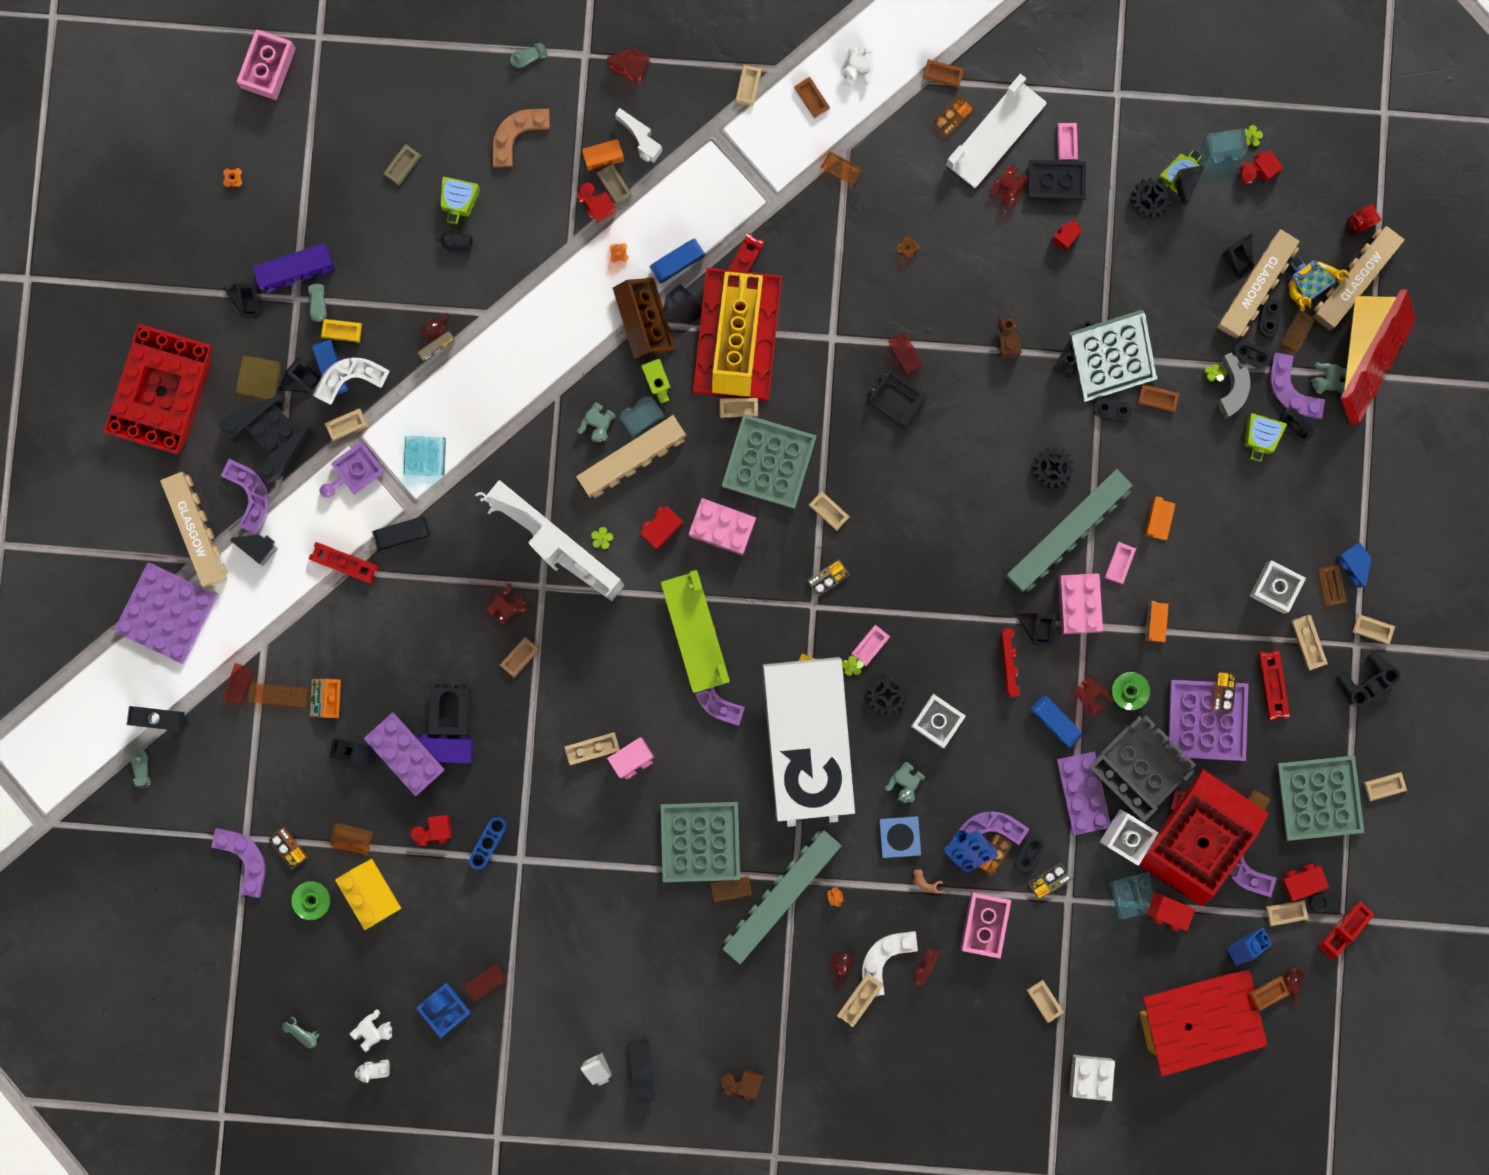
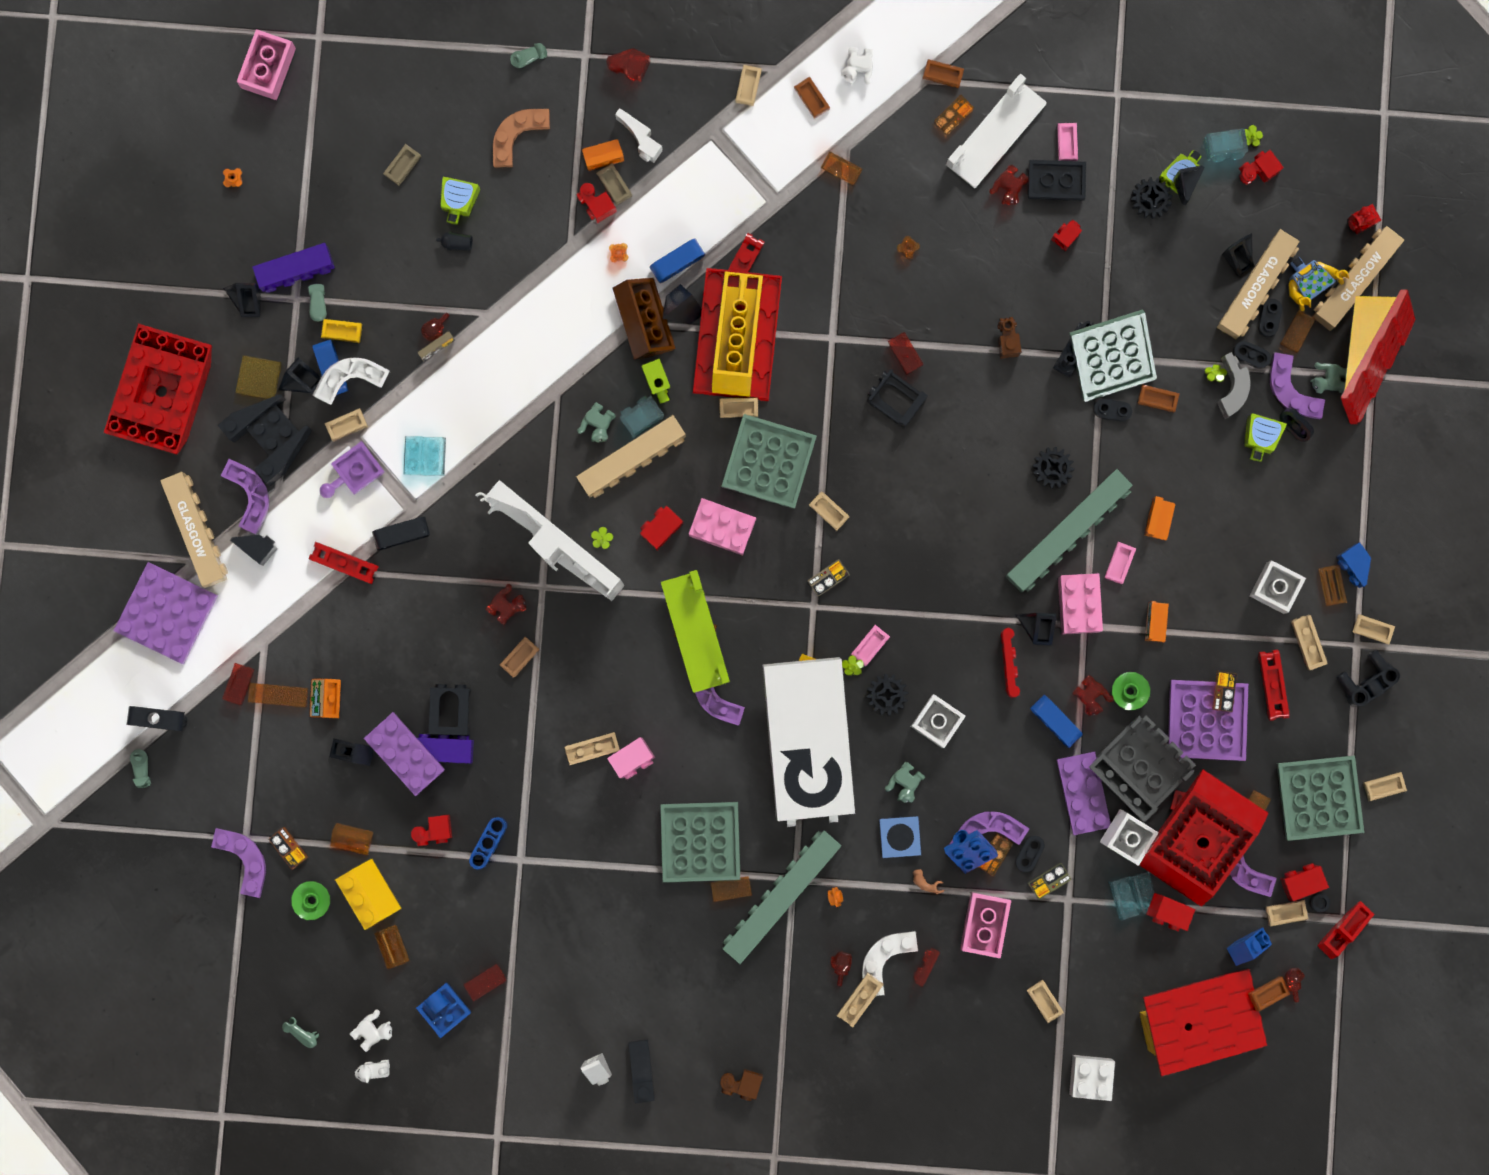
none -> clear orange slope [374,925,410,969]

